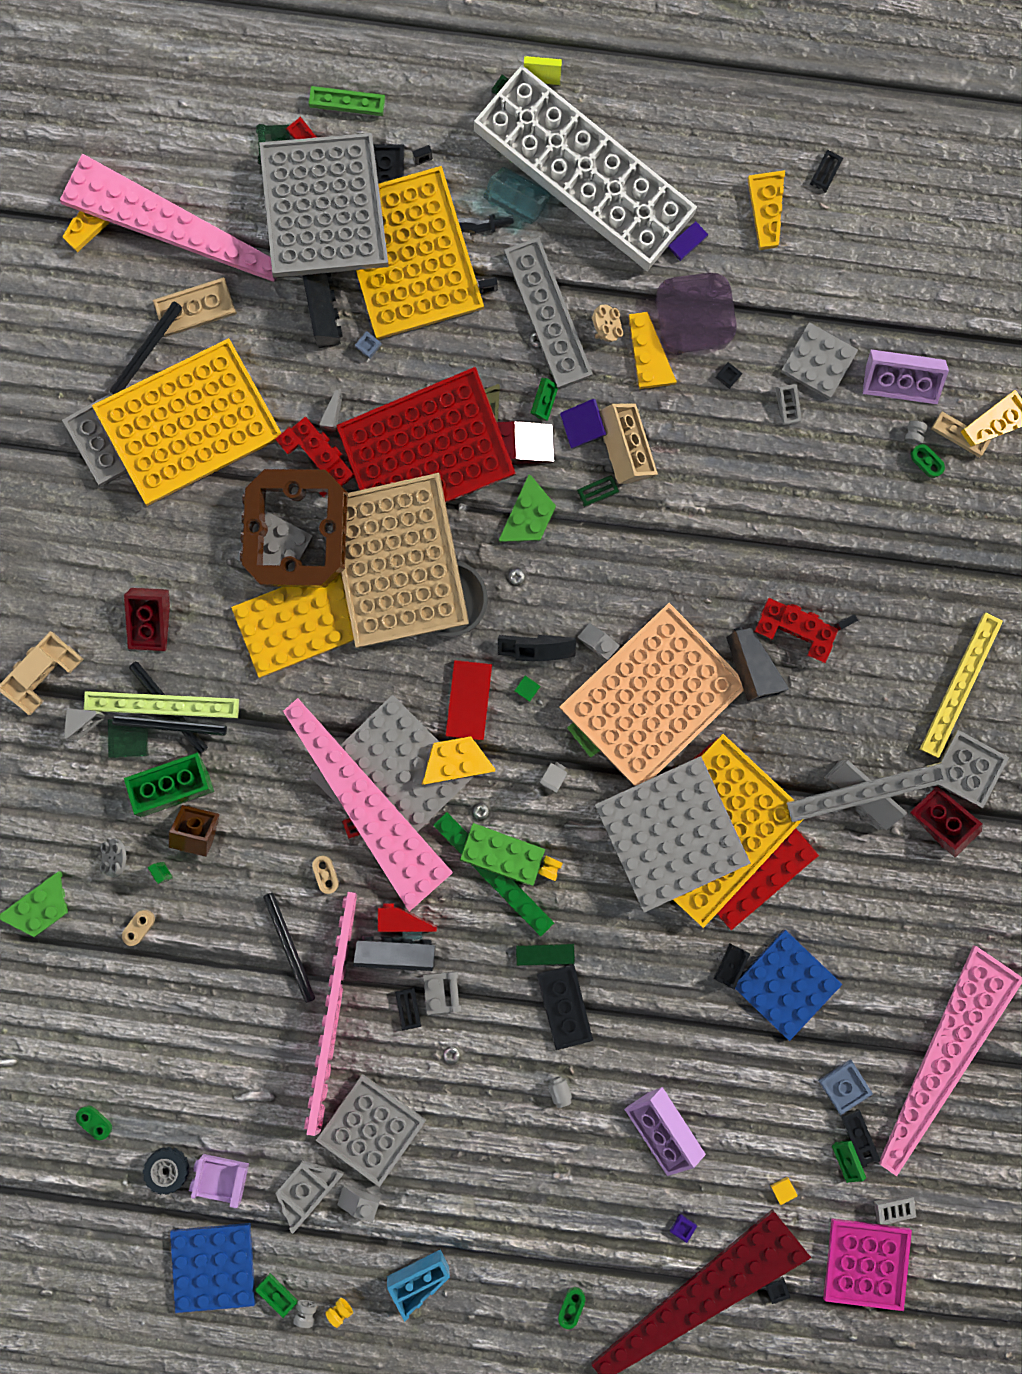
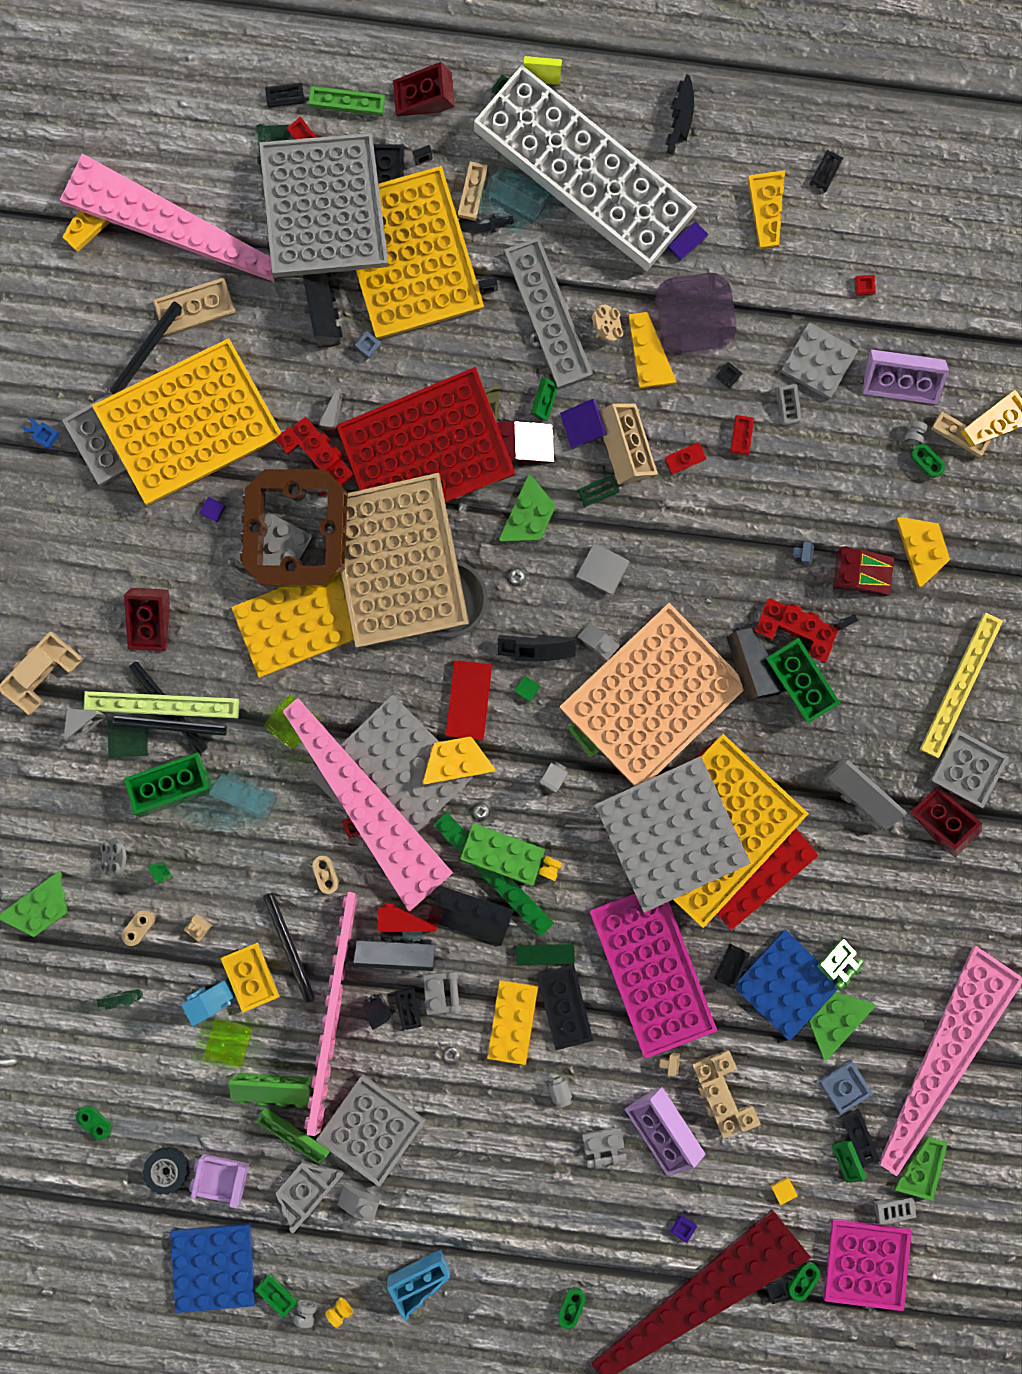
reddish brown slope [169,805,220,857] -> none
light grey tile [786,762,948,822] -> none
none -> blue plate [22,418,60,449]
none -> clear green plate [97,989,143,1010]
none -> dark azure wedge [181,978,237,1027]
none -> tan tile [184,914,212,942]
none -> dark purple tile [199,496,226,523]
none -> clear neon green plate [204,1017,253,1067]
none -> clear light blue slope [209,771,278,819]
none -> yellow plate [221,942,280,1013]
none -> bright green slope [229,1072,313,1108]
none -> bright green plate [255,1107,330,1165]
none -> clear neon green slope [264,695,320,750]
none -> black tile [265,82,305,108]
none -> black slope [363,994,393,1030]
none -> dark red slope [393,62,455,116]
none -> black slope [428,884,514,946]
none -> tan plate [458,161,488,221]
none -> yellow plate [487,980,538,1065]
none -> light grey slope [576,544,630,595]
none -> light grey plate [582,1127,627,1169]
none -> dark pink plate [589,893,717,1059]
none -> tan tile [659,1053,680,1076]
none -> red plate [664,442,707,475]
none -> black slope [665,74,694,155]
none -> tan bracket [691,1050,761,1138]
none -> red plate [730,415,754,456]
none -> green slope [765,638,840,724]
none -> green plate [788,1262,820,1301]
none -> sand blue tile [793,542,814,565]
none -> bright green wing [808,992,876,1061]
none -> plate [817,939,863,991]
none -> dark red slope [833,547,894,595]
none -> red tile [854,275,876,296]
none -> bright green wing [893,1136,948,1201]
none -> yellow wing [895,517,950,588]

